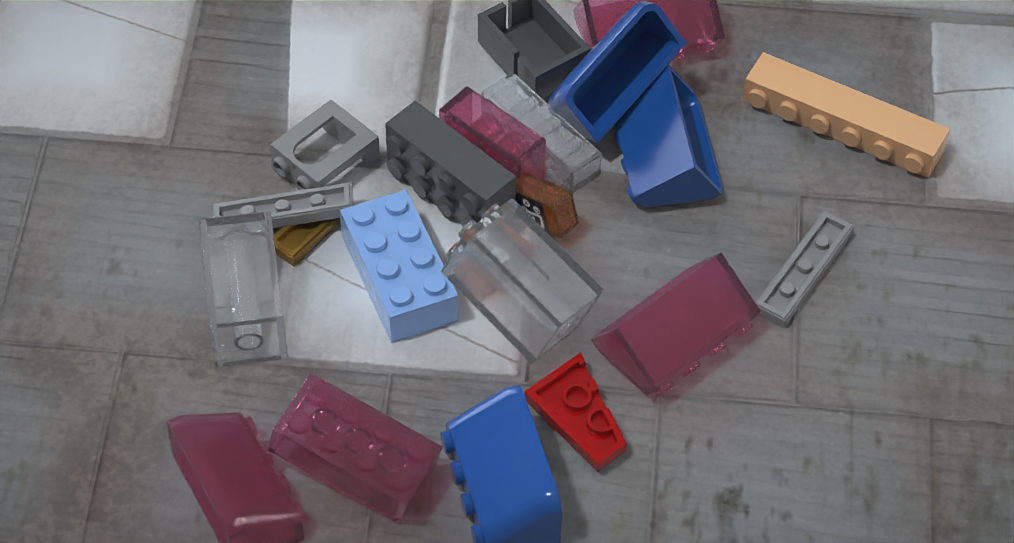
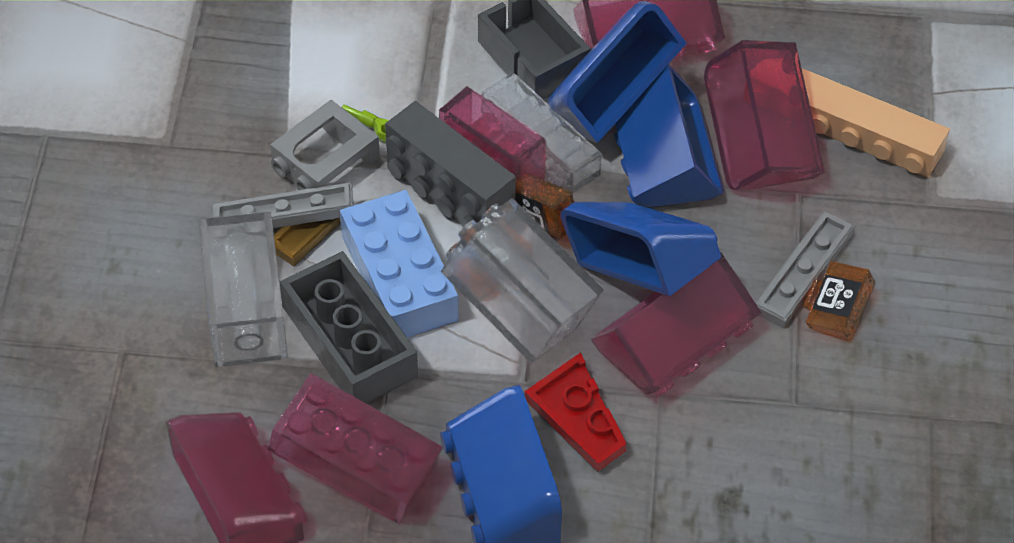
none -> dark grey brick [279,251,418,410]
none -> lime hand [342,104,389,143]
none -> blue windscreen [561,202,722,296]
none -> clear pink windscreen [704,40,825,190]
none -> clear orange piece [803,261,876,343]

